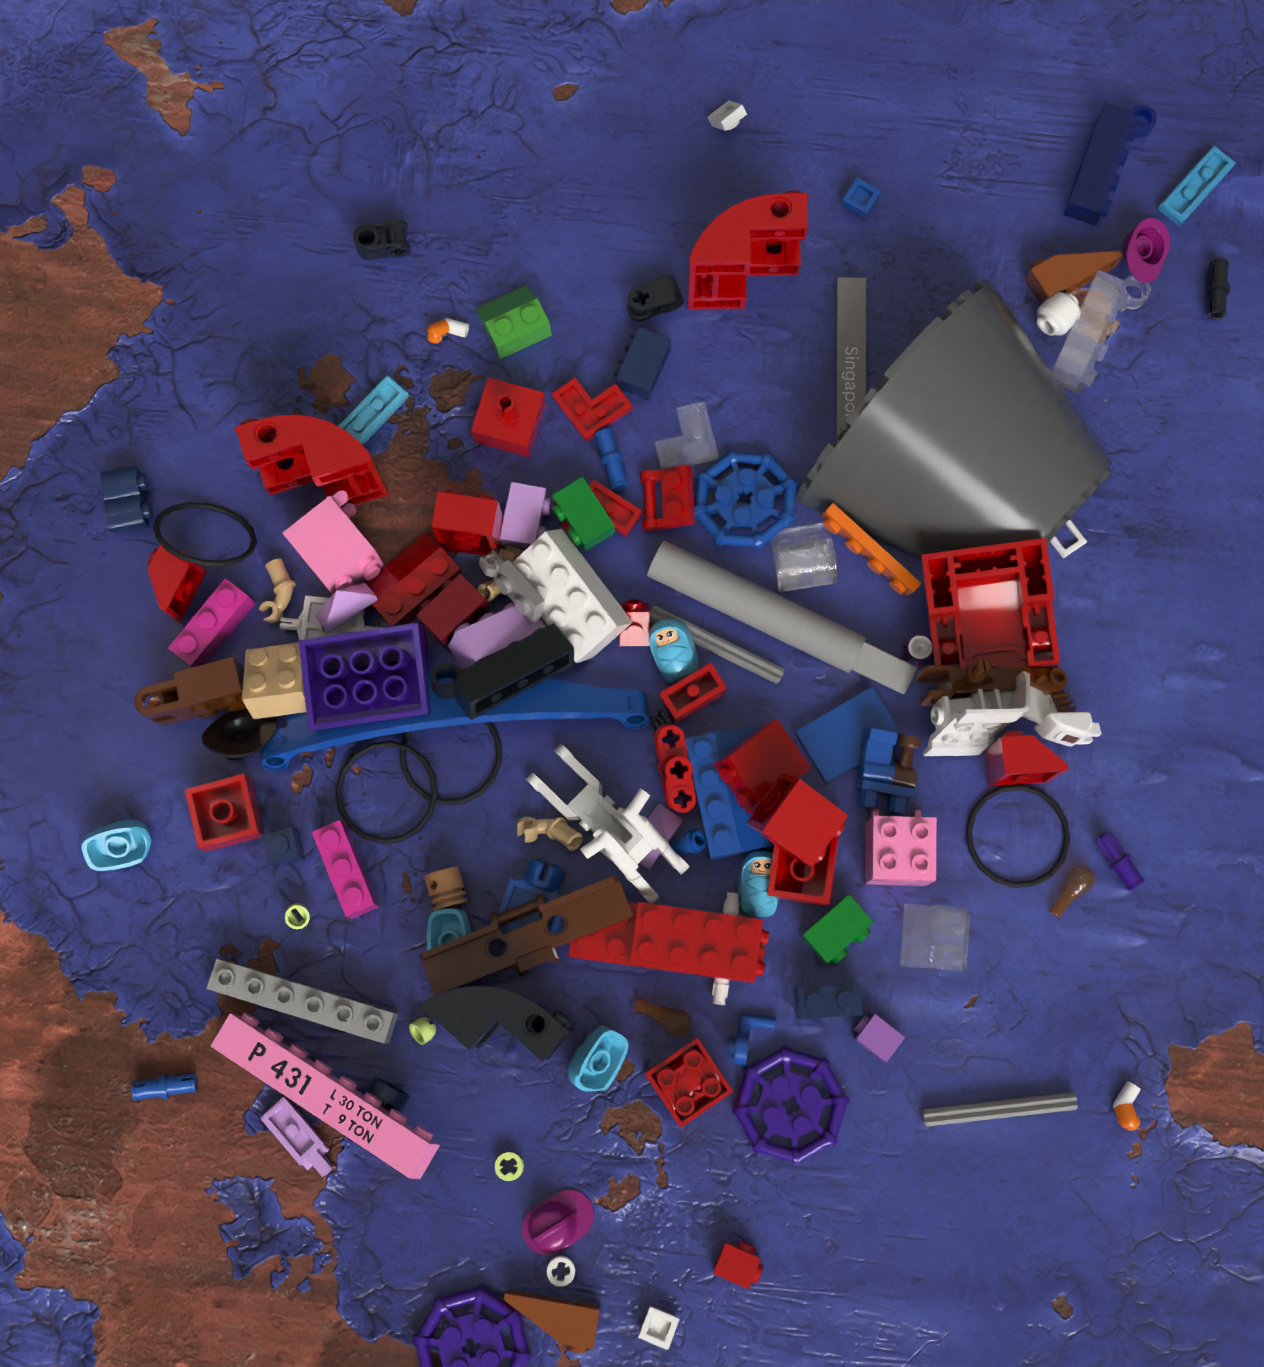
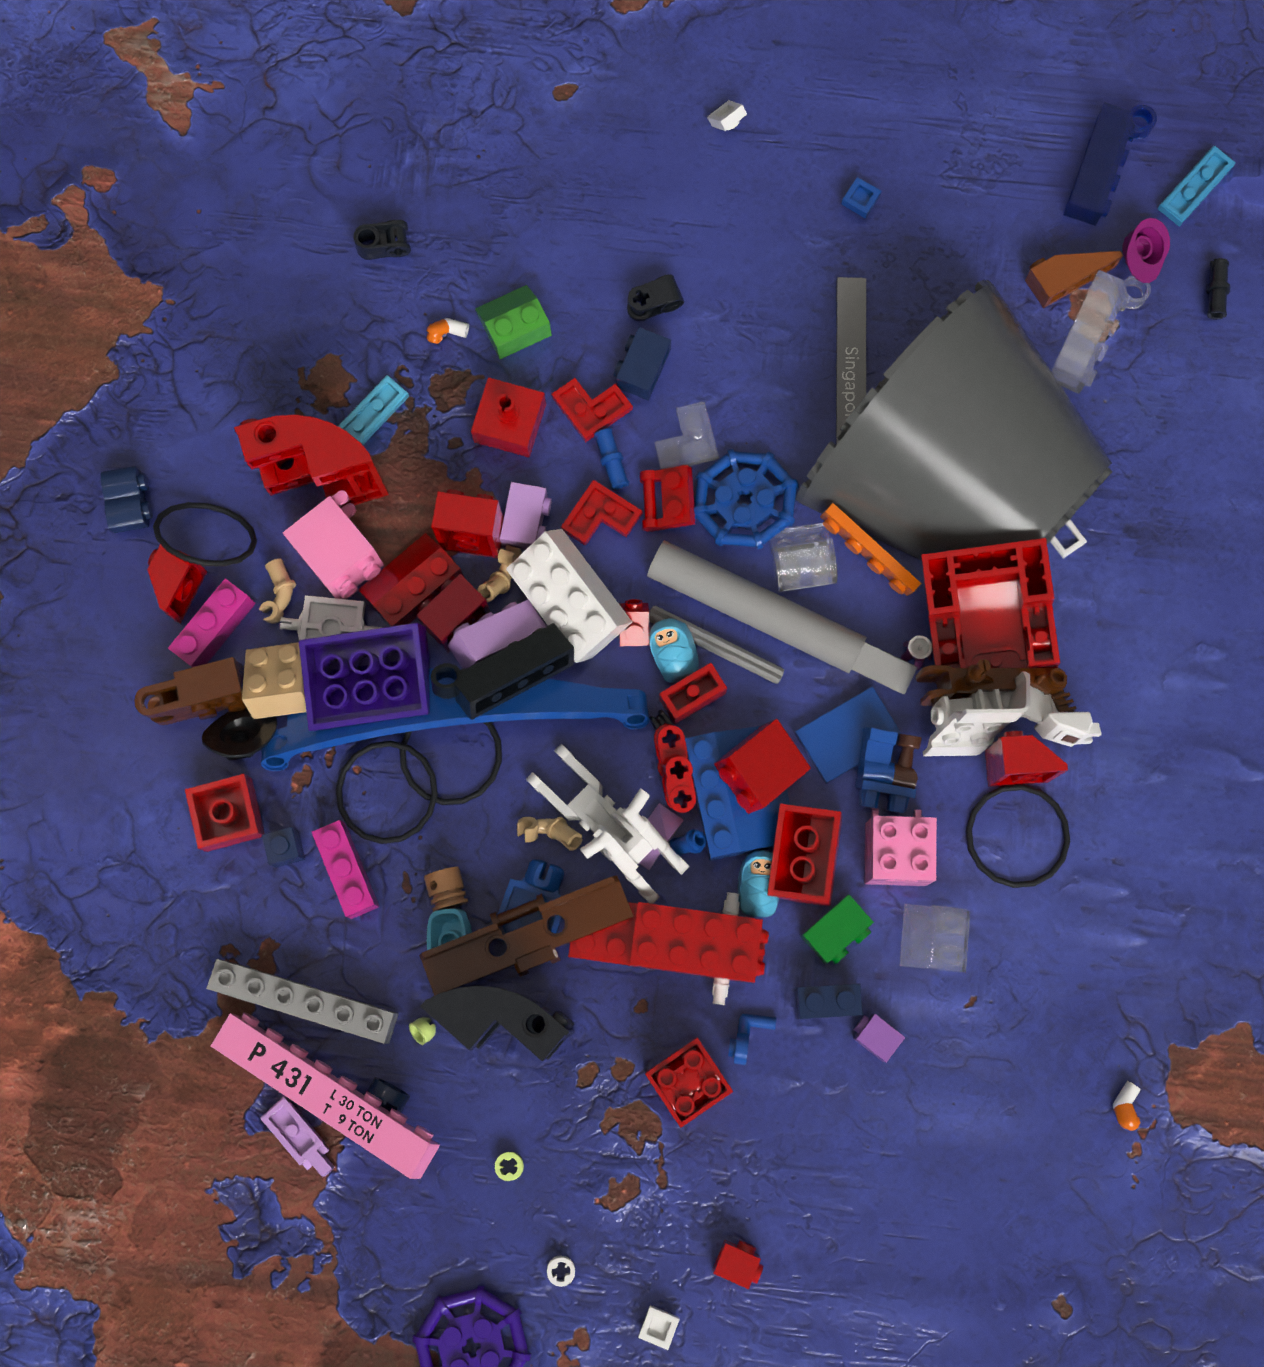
medium azure piece [82,820,152,871] -> none
blue pin [131,1072,198,1101] -> none
yellowish green hinge [285,903,310,929] -> none
lavender slope [315,583,378,633] -> none
light grey hinge [479,550,544,623] -> none
dark orange slope [504,1289,601,1353] -> none
magenta piece [522,1190,594,1255] -> none
green brick [551,476,615,551] -> none
medium azure piece [567,1025,629,1091] -> none
clear orange piece [634,998,692,1037] -> none
red slope [688,190,808,310] -> none
dark purple plate [732,1046,850,1166] -> none
red brick [746,772,849,867] -> none
light grey axle [922,1092,1078,1126] -> none
white head [1036,292,1081,336] -> none
clear orange piece [1049,865,1096,918] -> none
dark purple axle [1095,831,1145,891] -> none

